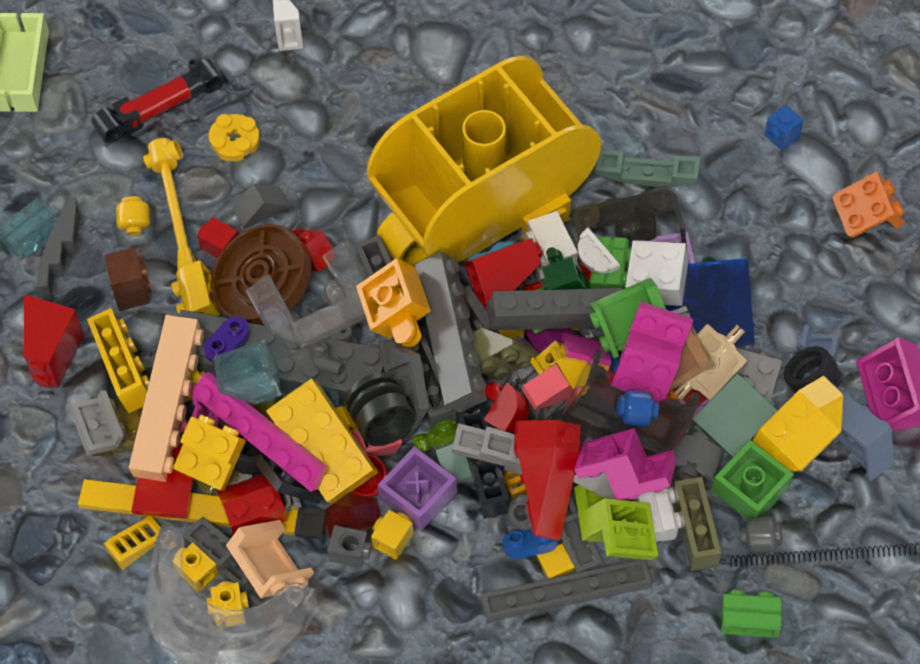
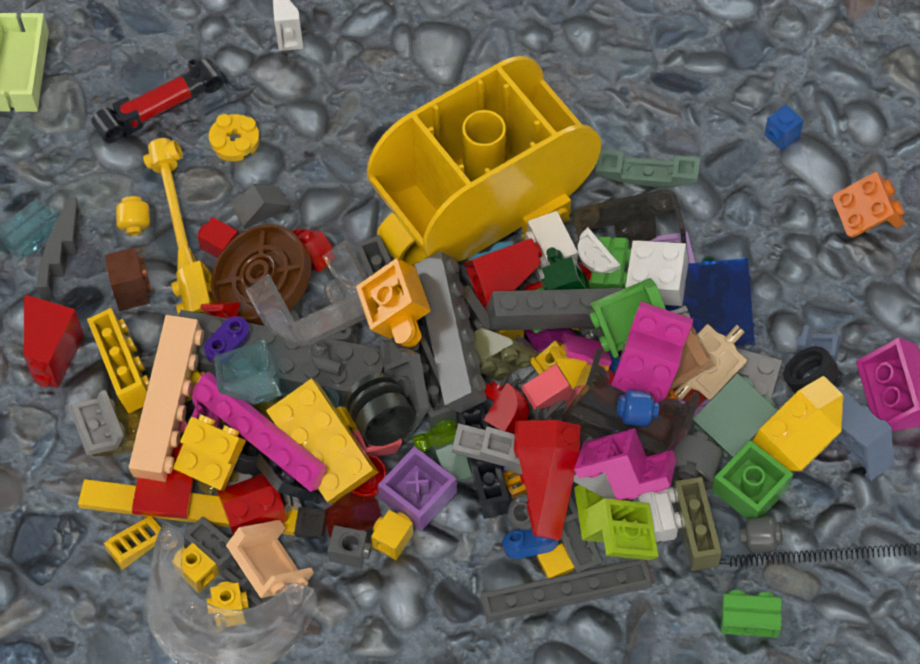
none -> red slope [200,301,240,319]

